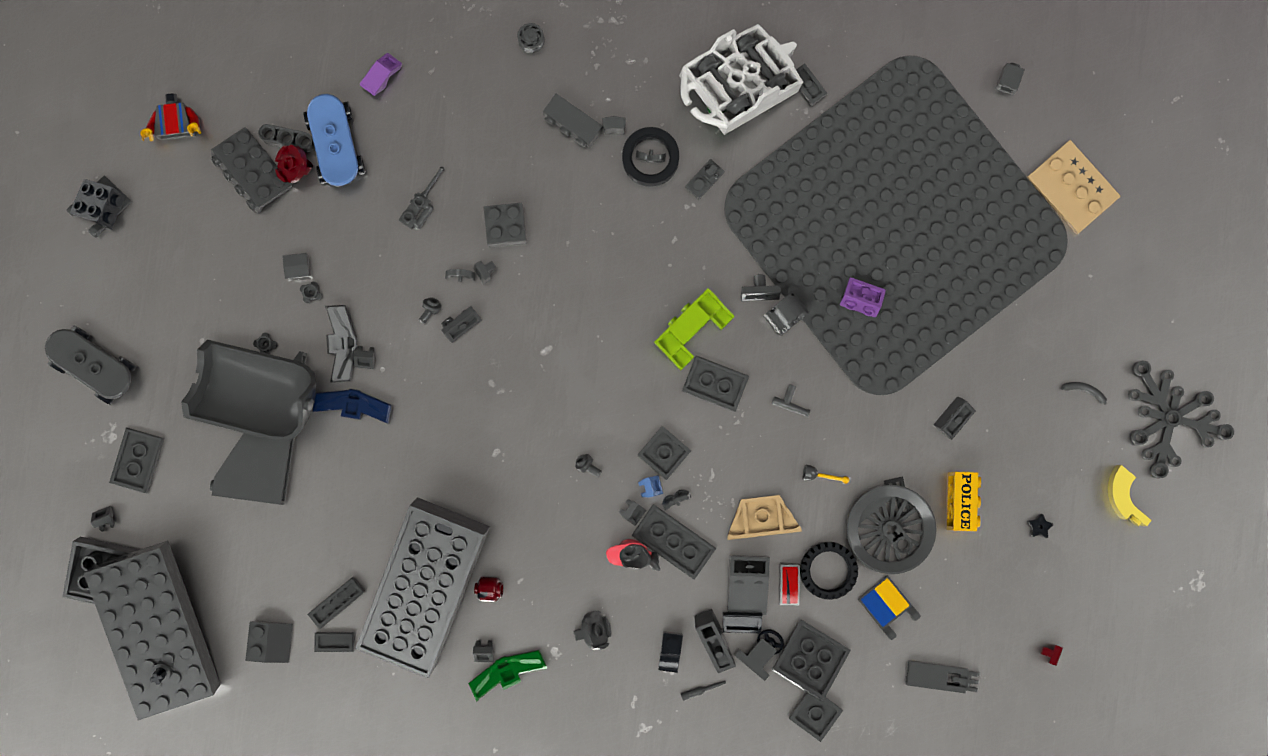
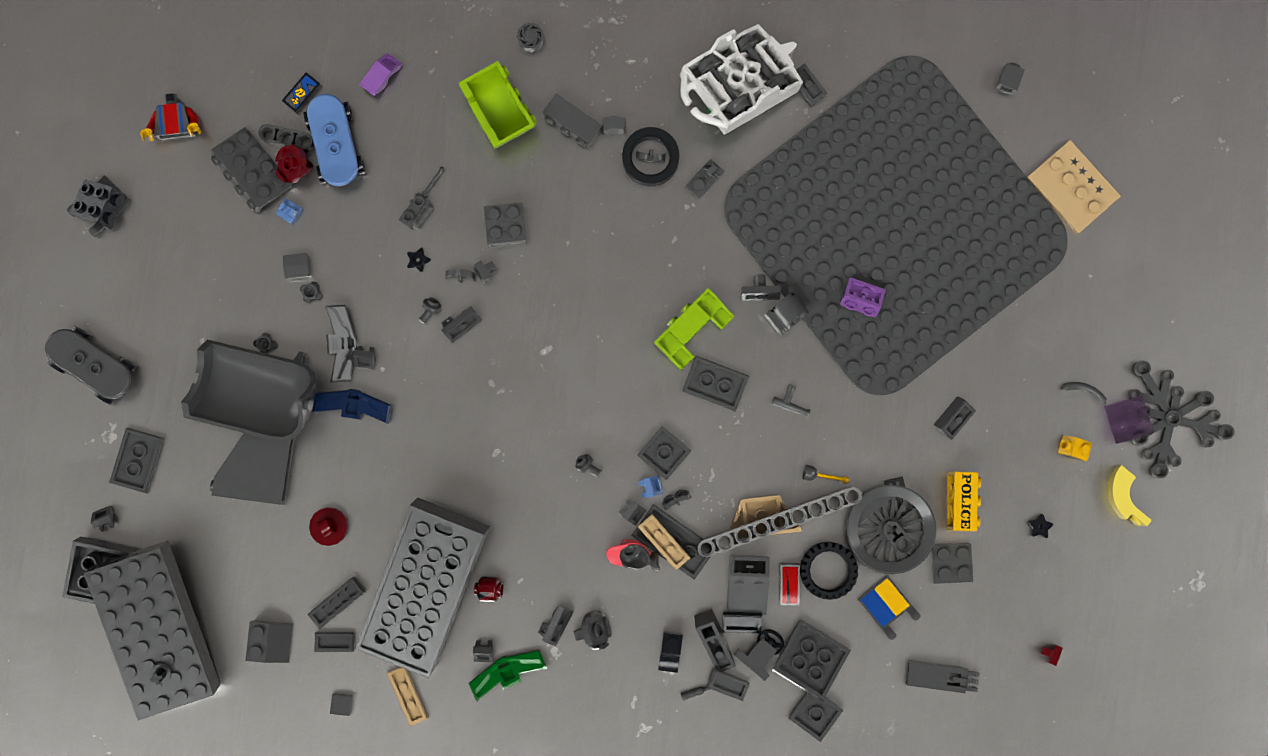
none -> medium blue tile [276,198,303,225]
none -> tile [282,72,321,114]
none -> dark red tile [309,507,349,546]
none -> dark grey tile [330,694,352,716]
none -> tan tile [387,667,428,726]
none -> black plate [407,248,431,272]
none -> lime cylinder [458,61,537,149]
none -> dark grey hinge [538,605,574,646]
none -> tan tile [638,514,690,570]
none -> light grey beam [697,487,862,557]
none -> dark grey tile [706,669,750,701]
none -> dark grey plate [932,543,973,584]
none -> yellow bracket [1058,435,1092,461]
none -> clear purple slope [1104,395,1154,444]

